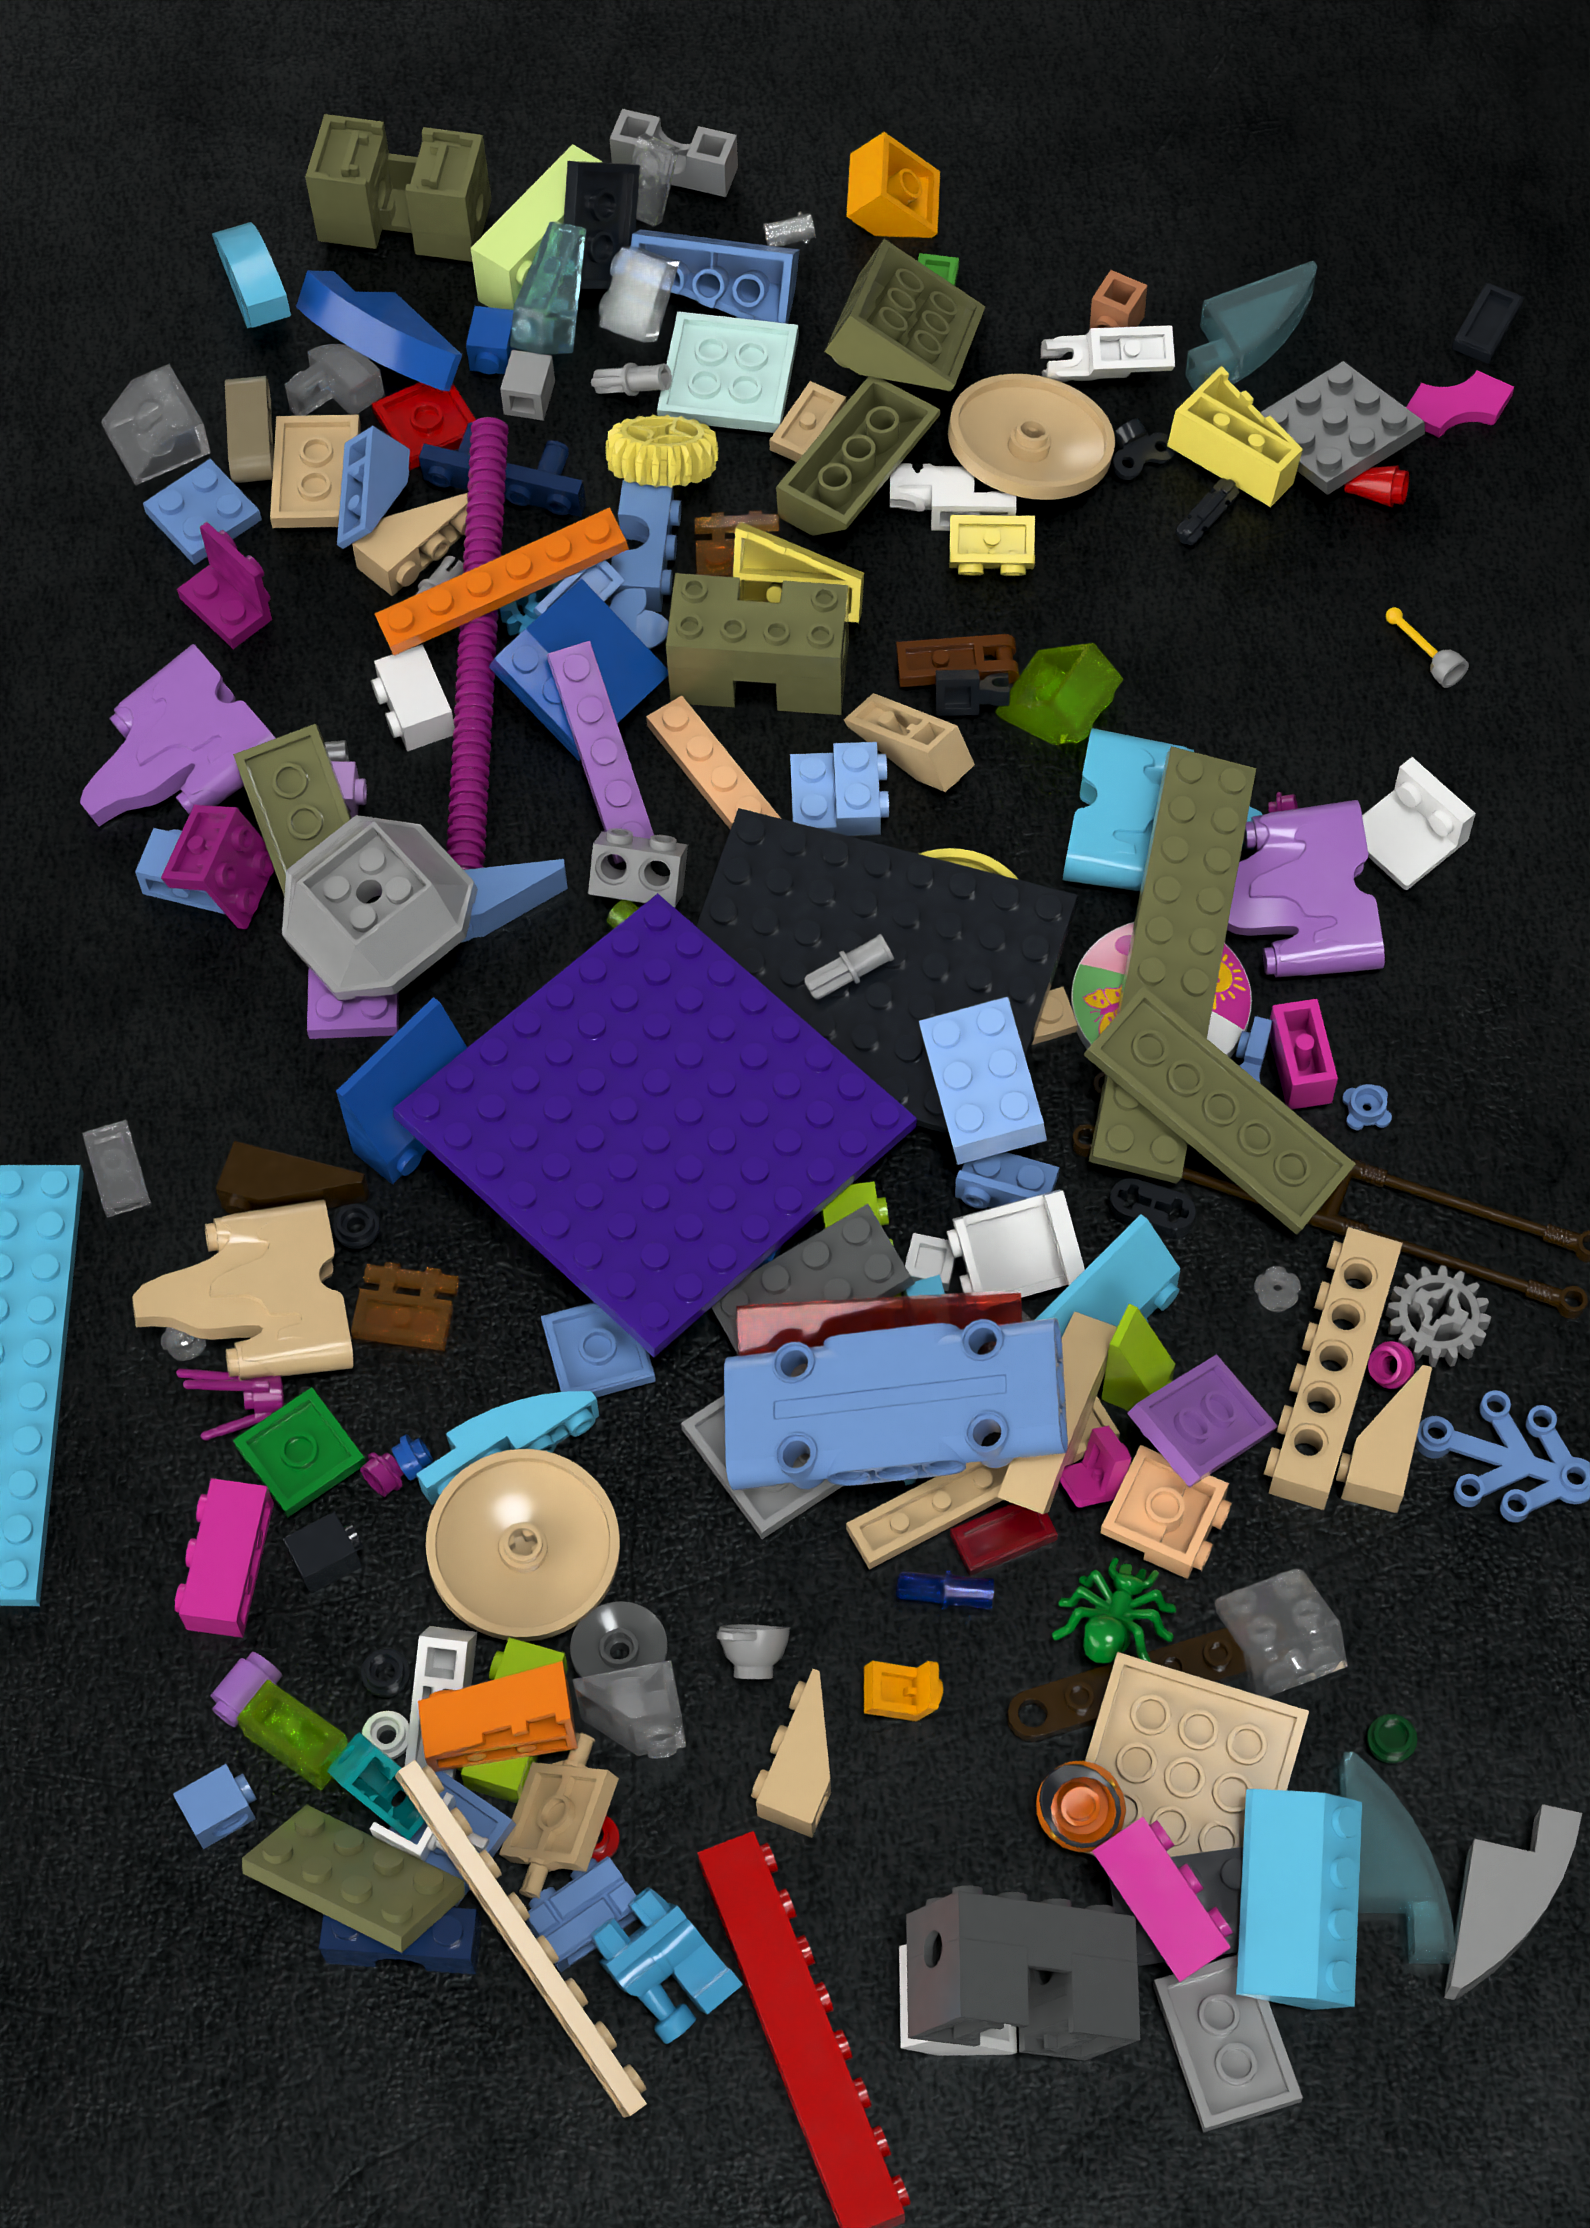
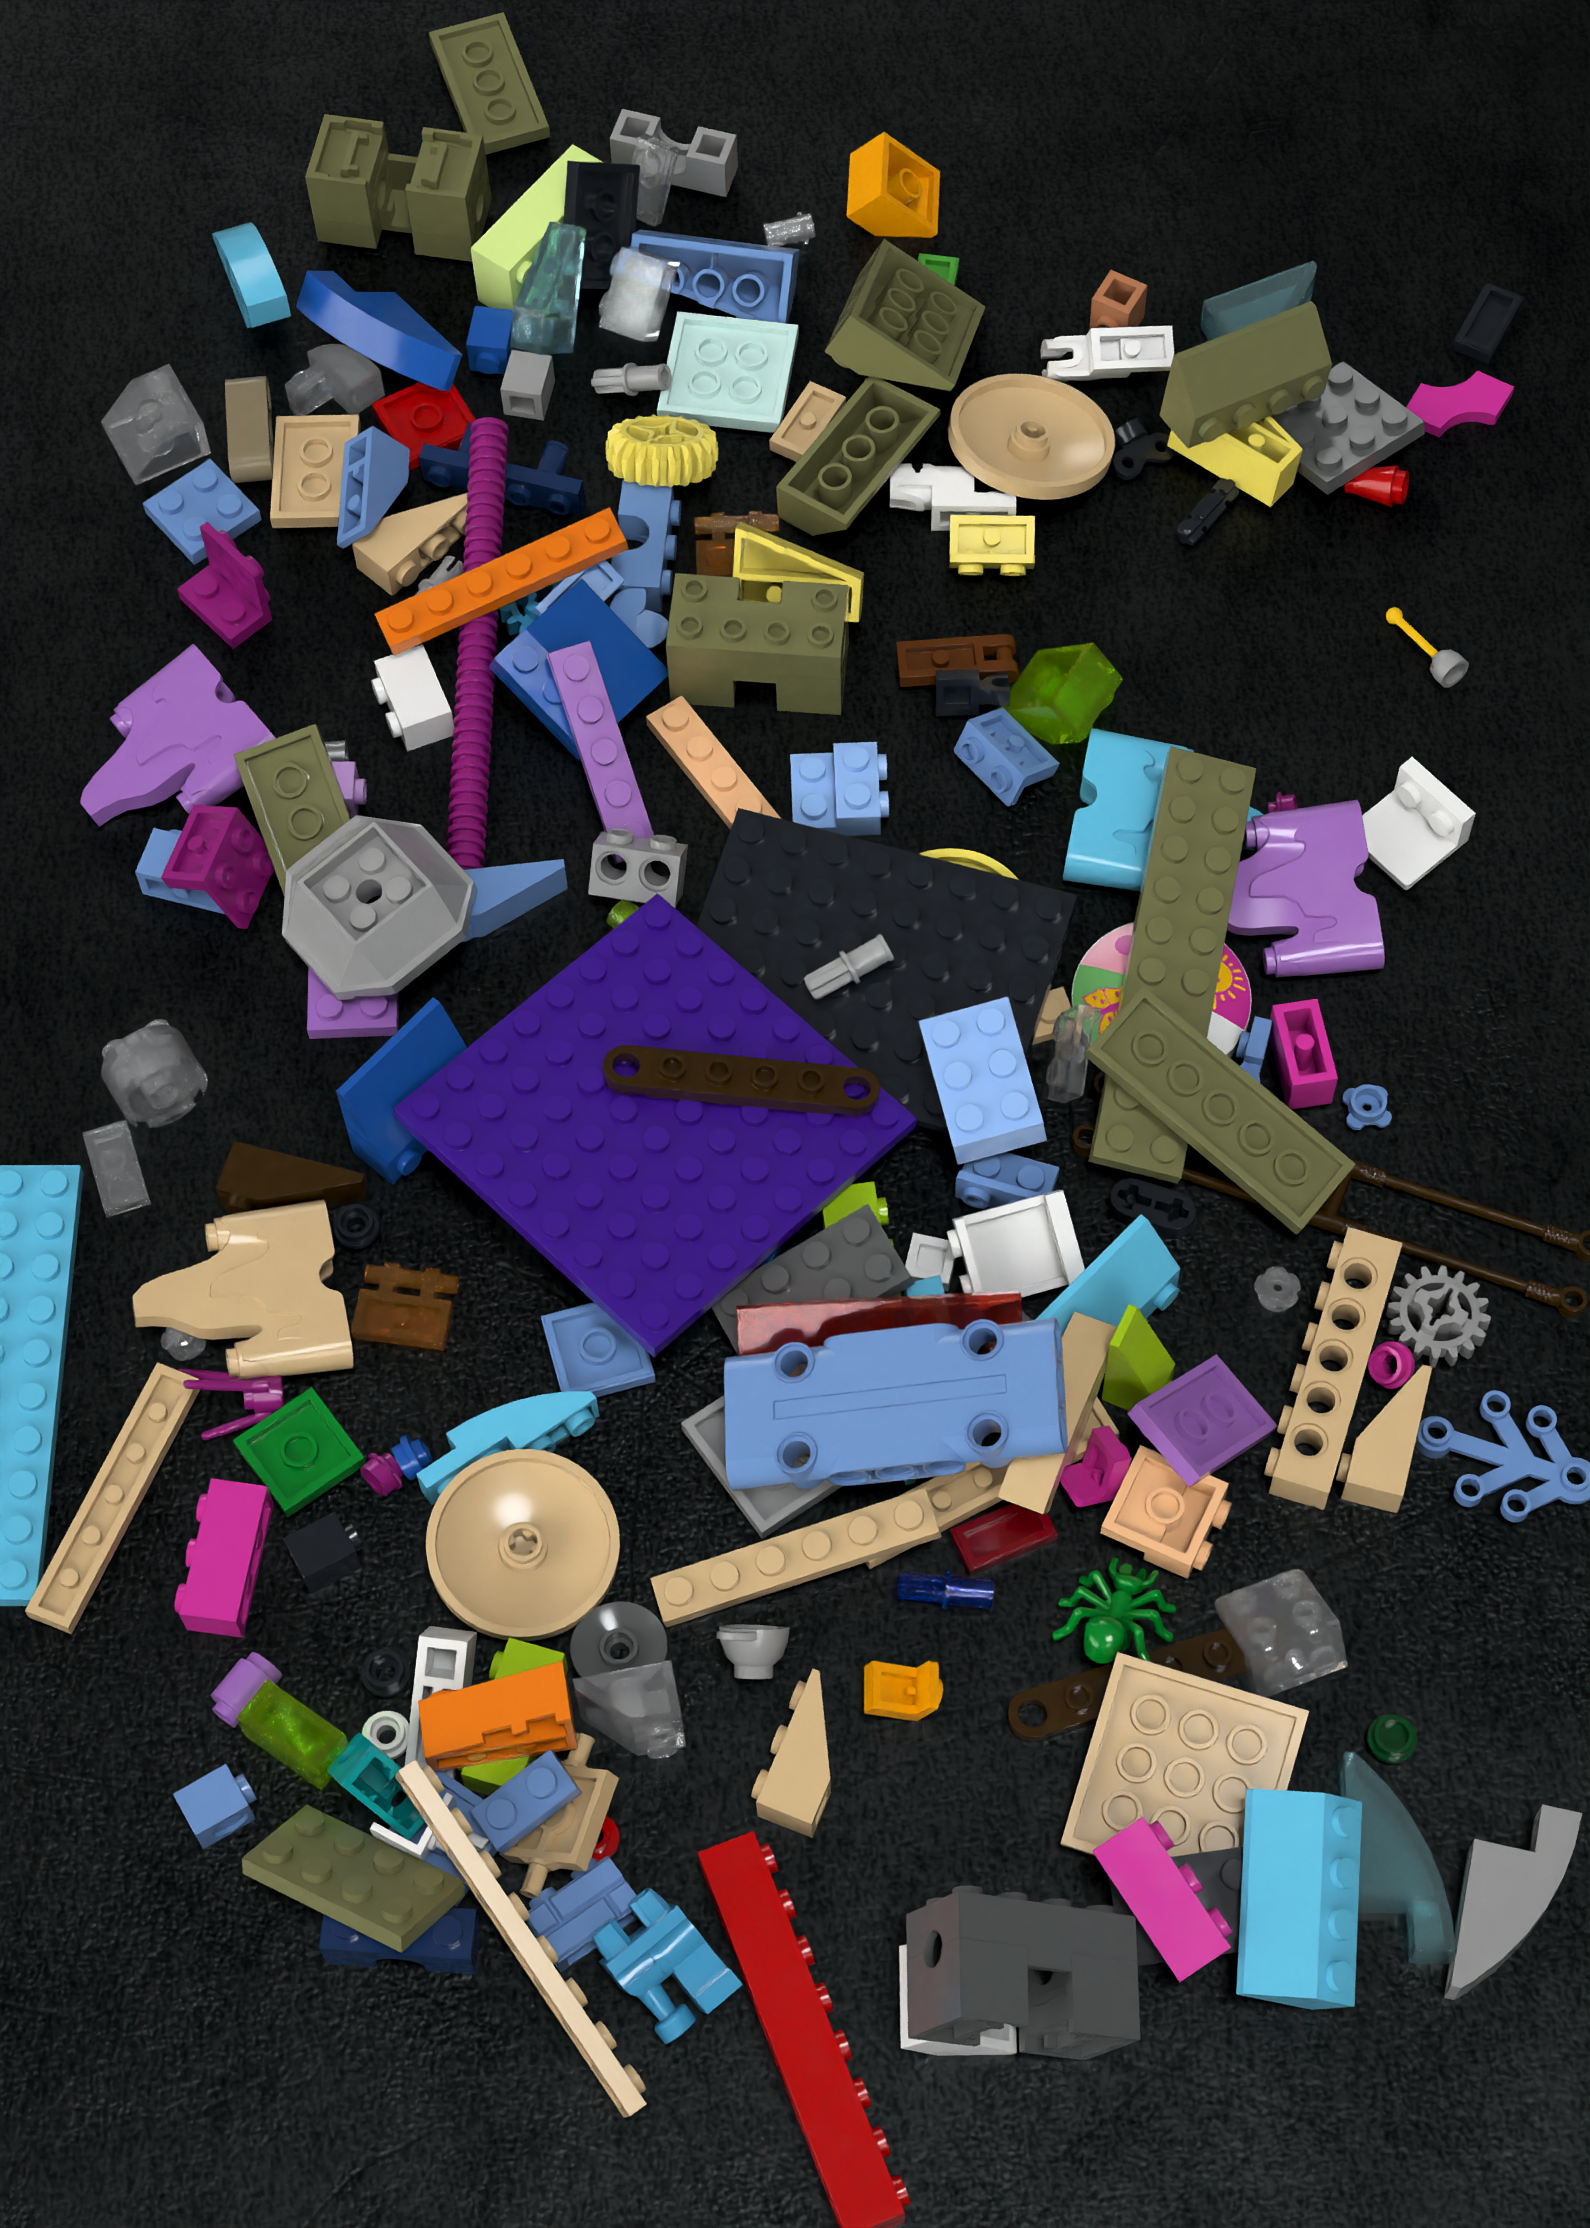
tan slope [844,693,975,792] -> none
orange piece [1036,1761,1126,1852] -> none
light grey plate [1153,1954,1303,2133] -> none
none -> tan plate [25,1362,200,1635]
none -> clear brick [101,1019,208,1128]
none -> olive plate [429,12,550,155]
none -> medium blue plate [470,1749,582,1854]
none -> dark brown plate [603,1045,880,1117]
none -> tan plate [650,1488,942,1628]
none -> medium blue bracket [954,707,1060,806]
none -> clear plate [1046,1004,1095,1103]
none -> olive slope [1160,301,1332,449]

